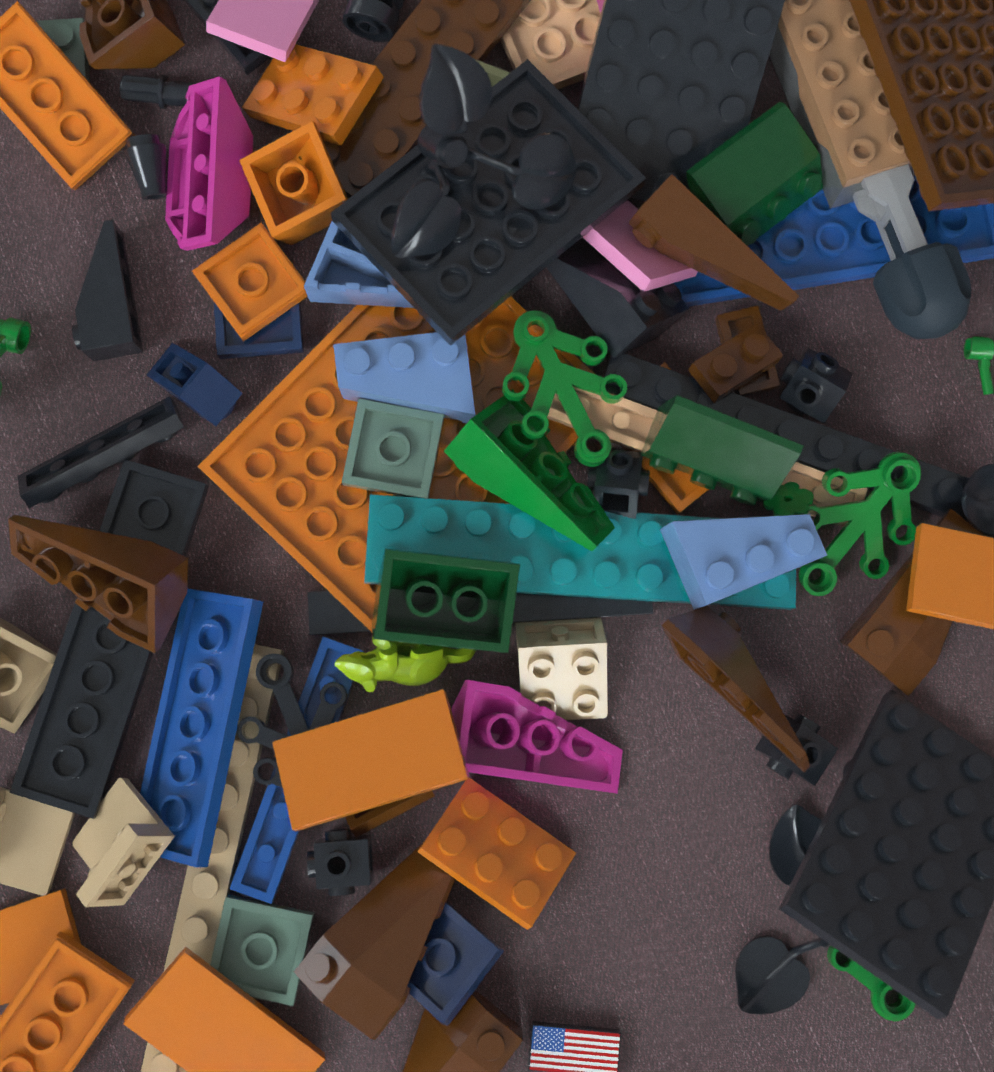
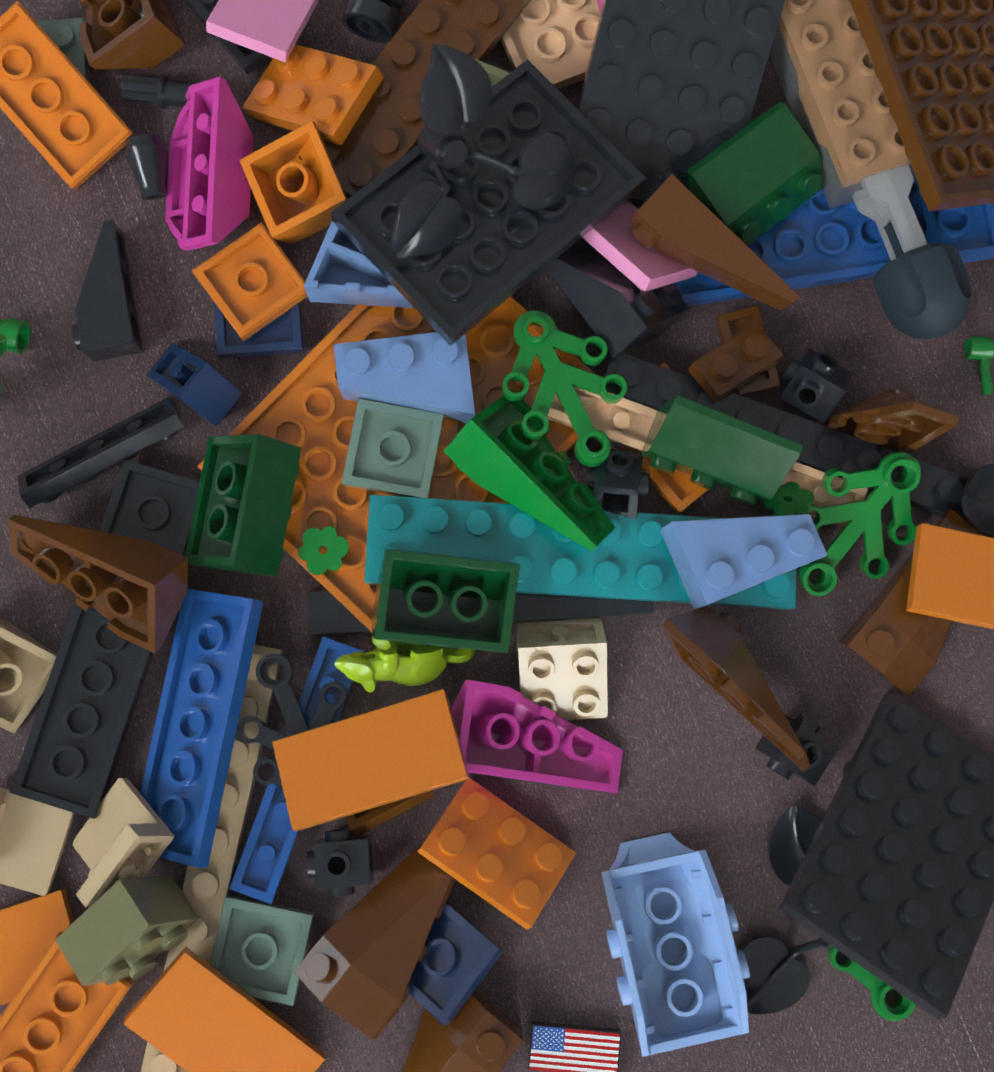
none -> olive brick [55,875,199,986]
none -> dark green slope [185,434,301,577]
none -> green plant [298,526,349,575]
none -> light blue slope [601,832,749,1057]
none -> reddish brown wedge [822,389,960,454]

